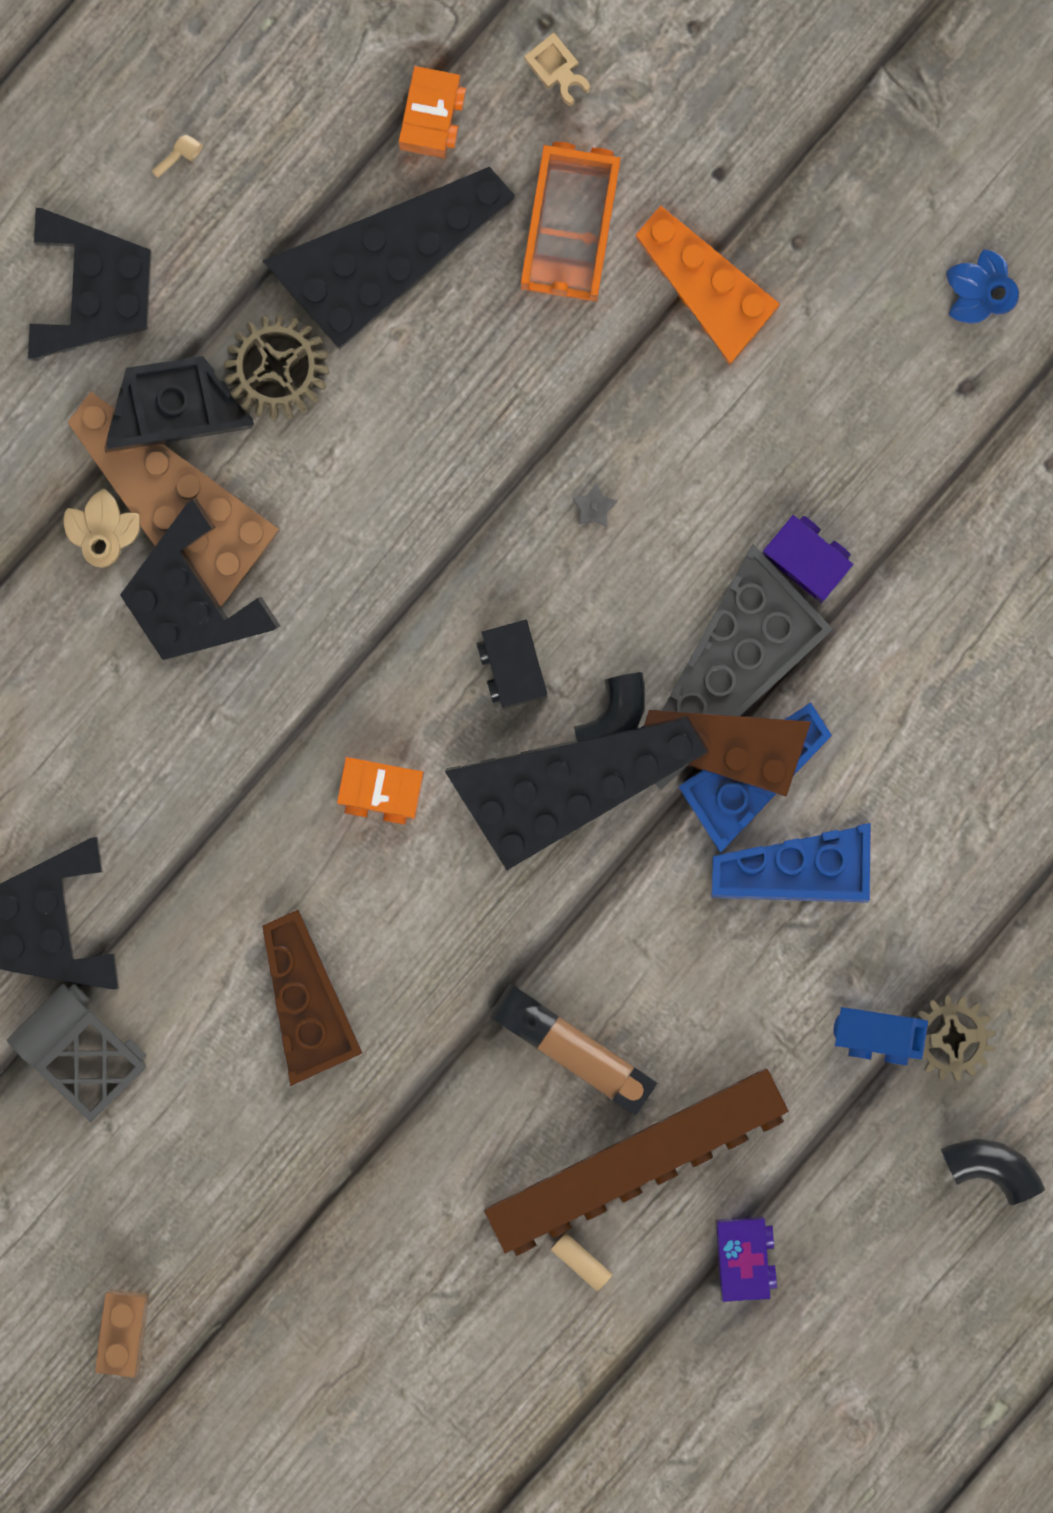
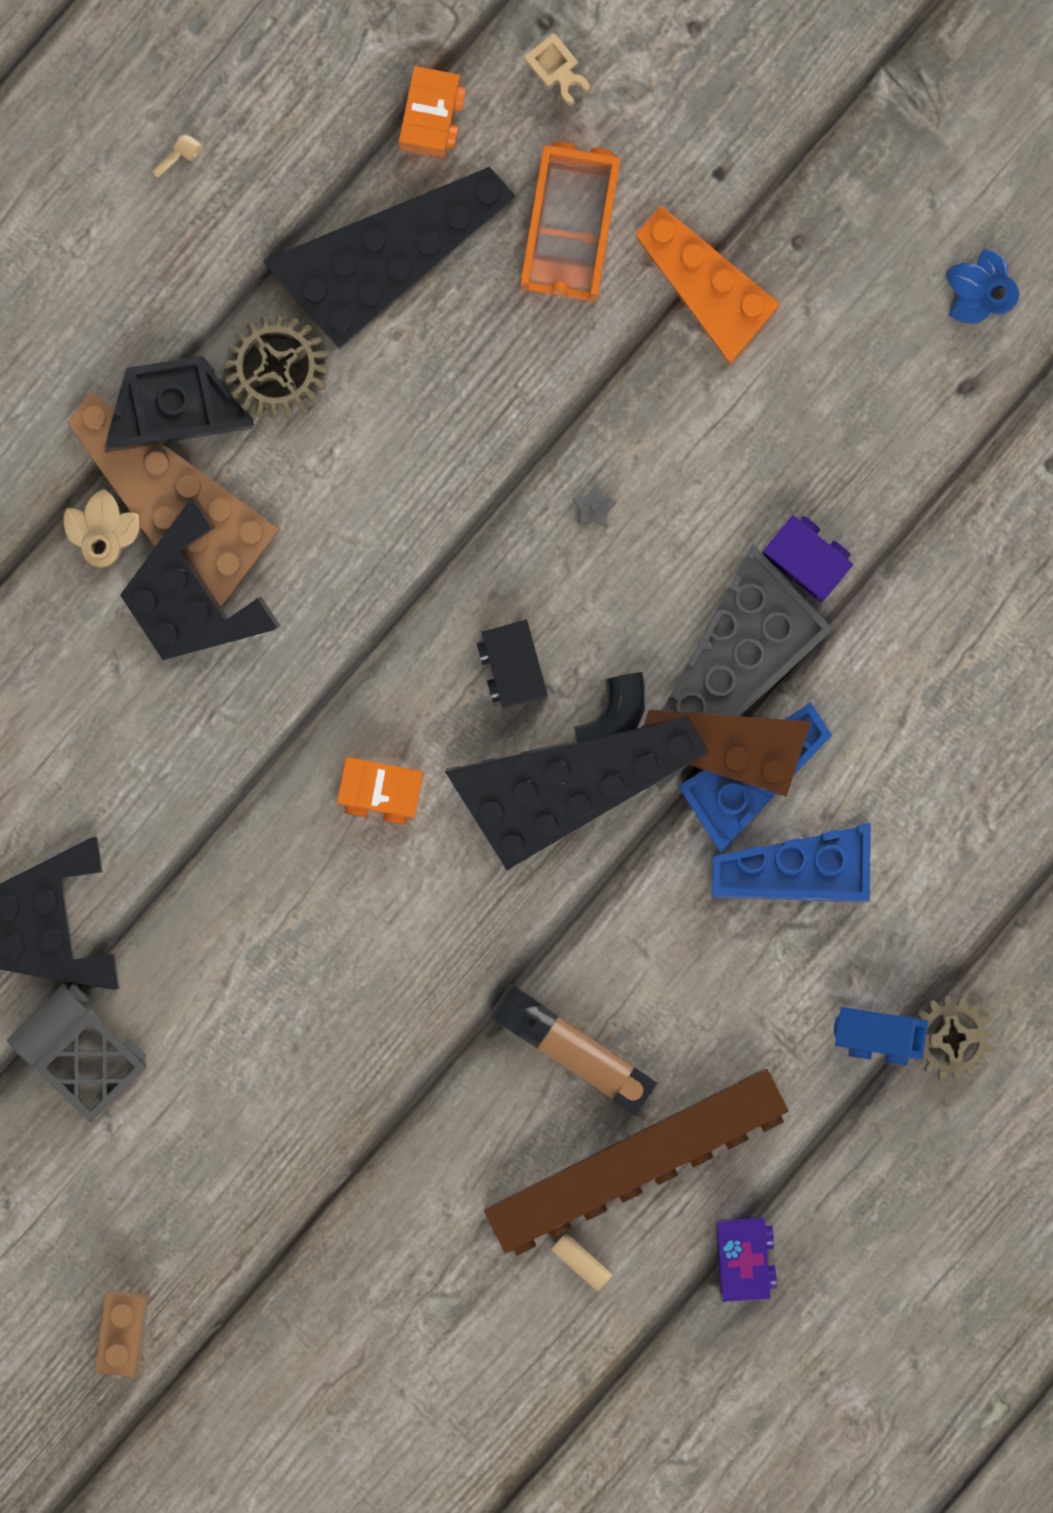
black wing [28,208,152,361] -> none
reddish brown wing [262,910,363,1086] -> none
black cylinder [941,1139,1045,1205] -> none

